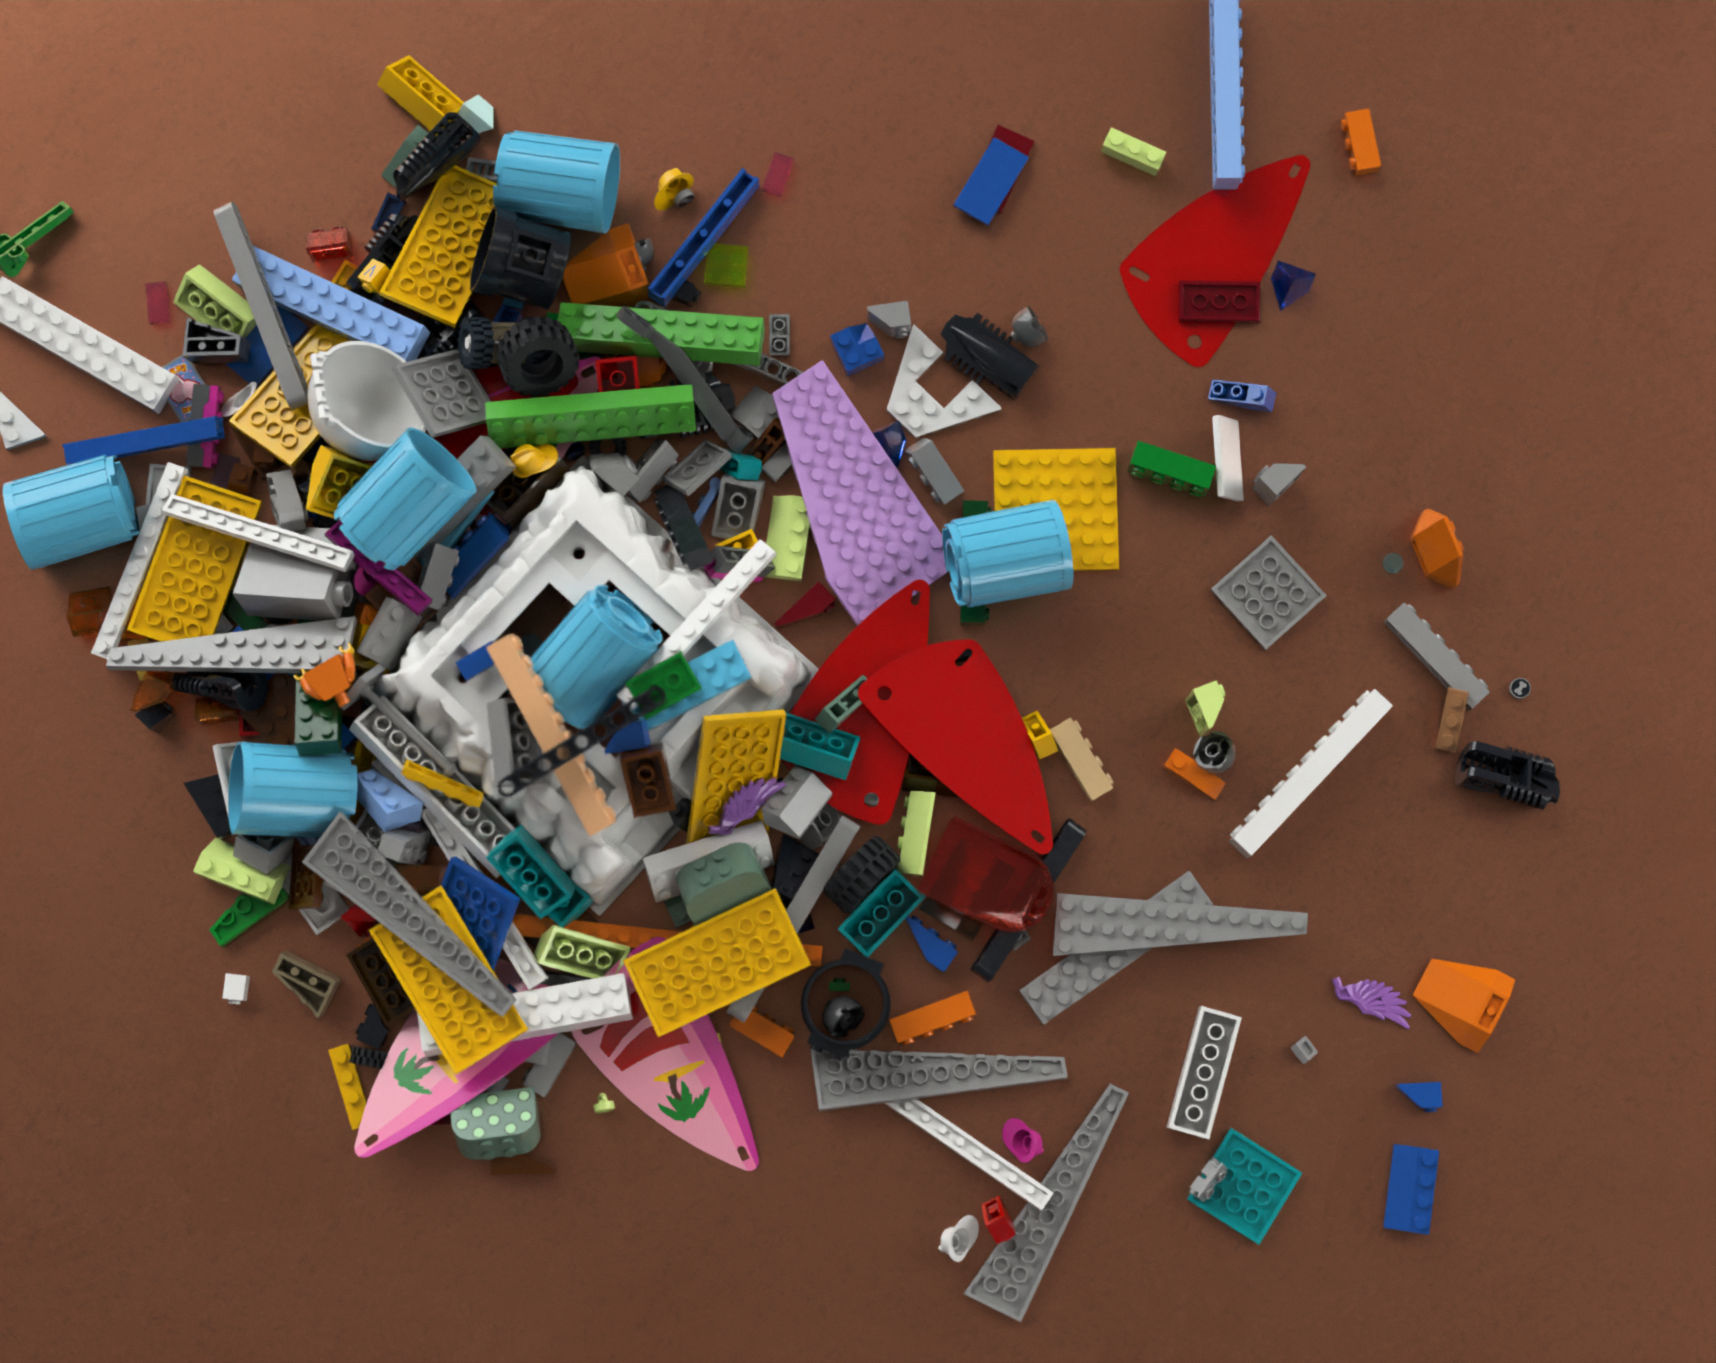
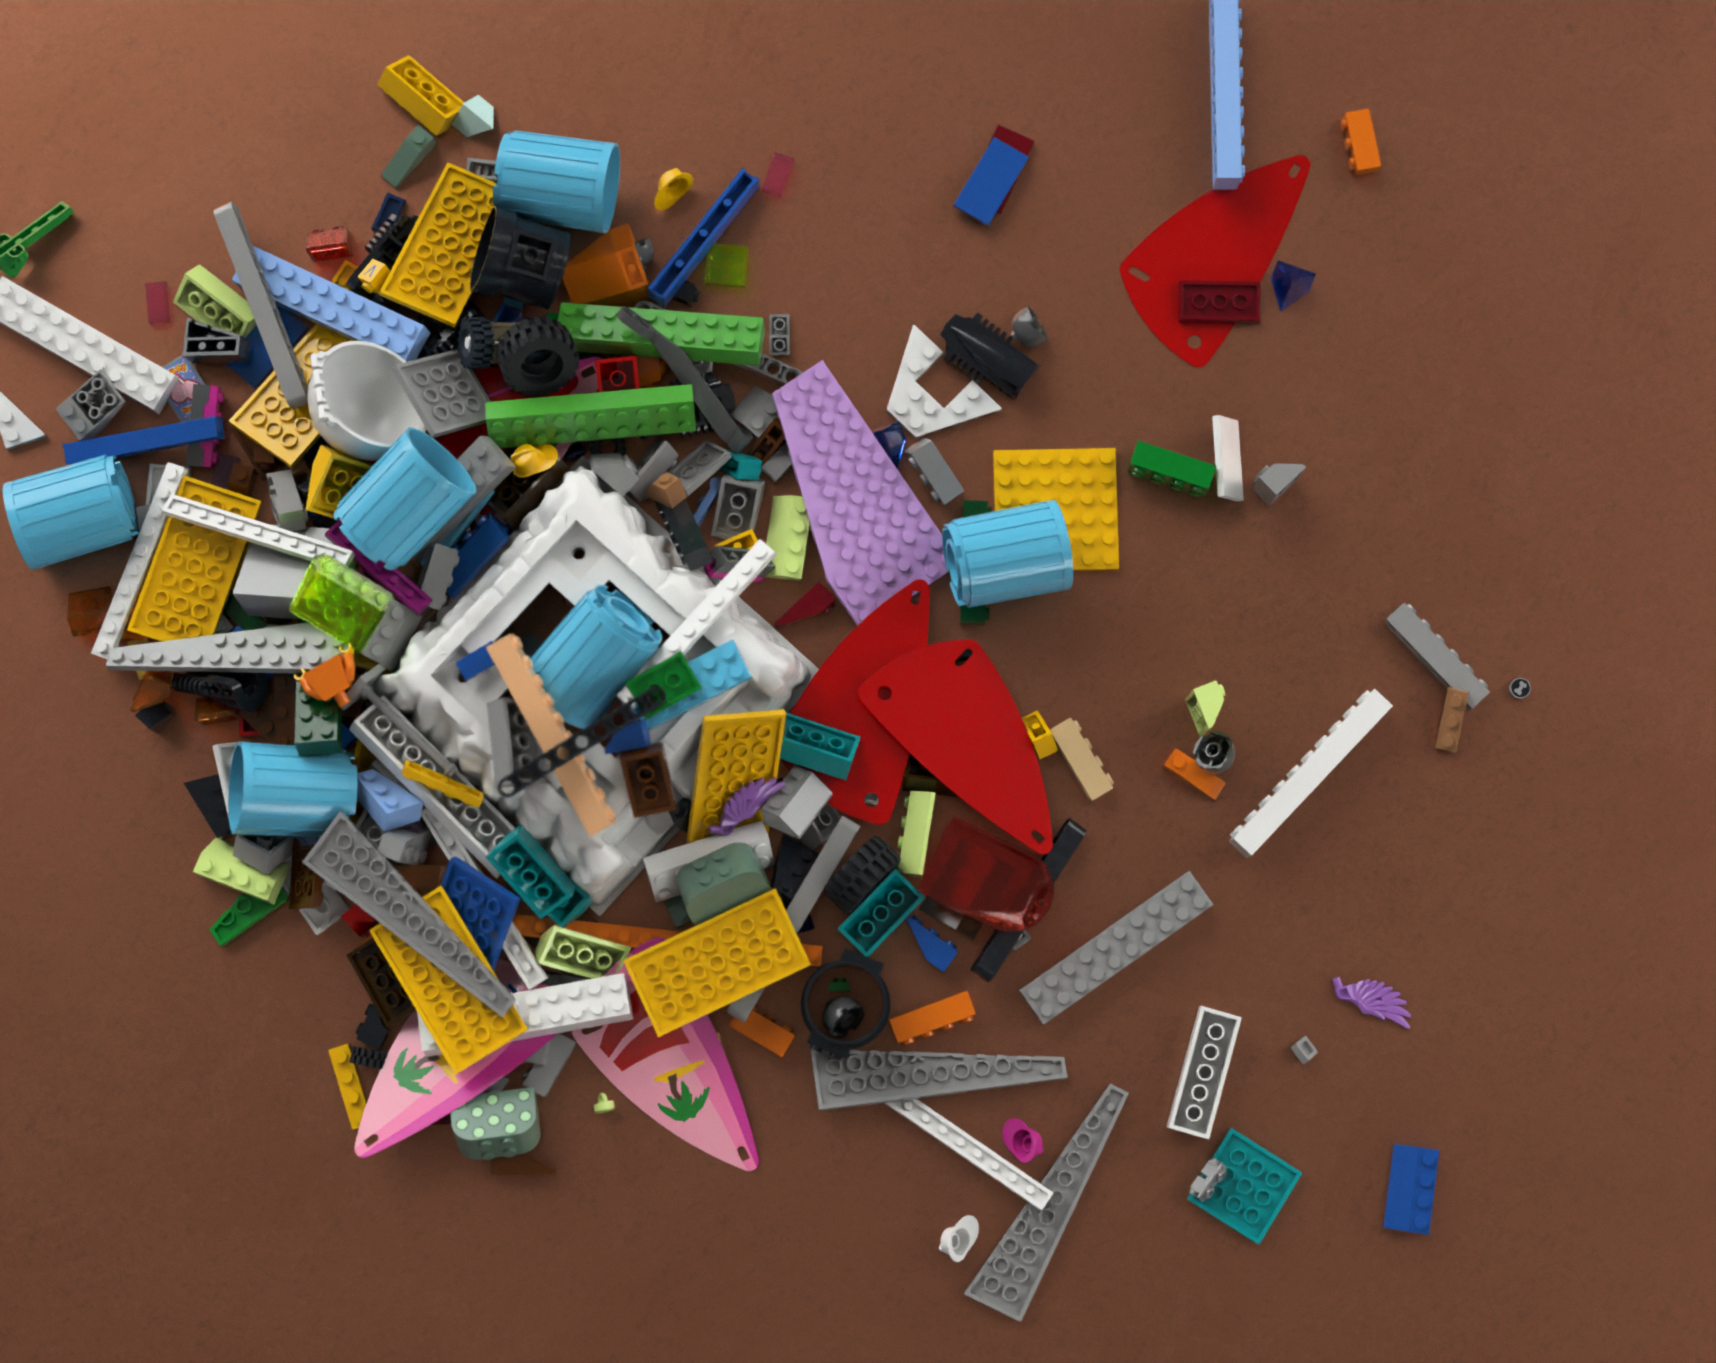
white piece [221,381,257,417] -> none
white brick [222,973,250,1005] -> none
dark tan wedge [272,951,342,1018] -> none
black connector [393,112,482,202] -> none
light grey tile [674,189,695,207] -> none
sand green slope [815,675,867,734] -> none
blue slope [830,323,884,377] -> none
light grey slope [867,301,911,339] -> none
red slope [981,1195,1016,1244] -> none
light grey wing [1053,893,1308,956] -> none
yellowish green brick [1101,127,1166,176] -> none
blue slope [1208,379,1277,412] -> none
light grey plate [1210,535,1327,650] -> none
clear light blue plate [1383,553,1403,573] -> none
blue slope [1396,1082,1443,1112] -> none
orange wedge [1410,508,1464,589] -> none
orange wedge [1412,959,1515,1053] -> none
black connector [1454,741,1560,810] -> none
none -> light grey slope [56,370,126,441]
none -> clear neon green slope [288,552,394,652]
none -> medium nougat slope [646,472,687,509]

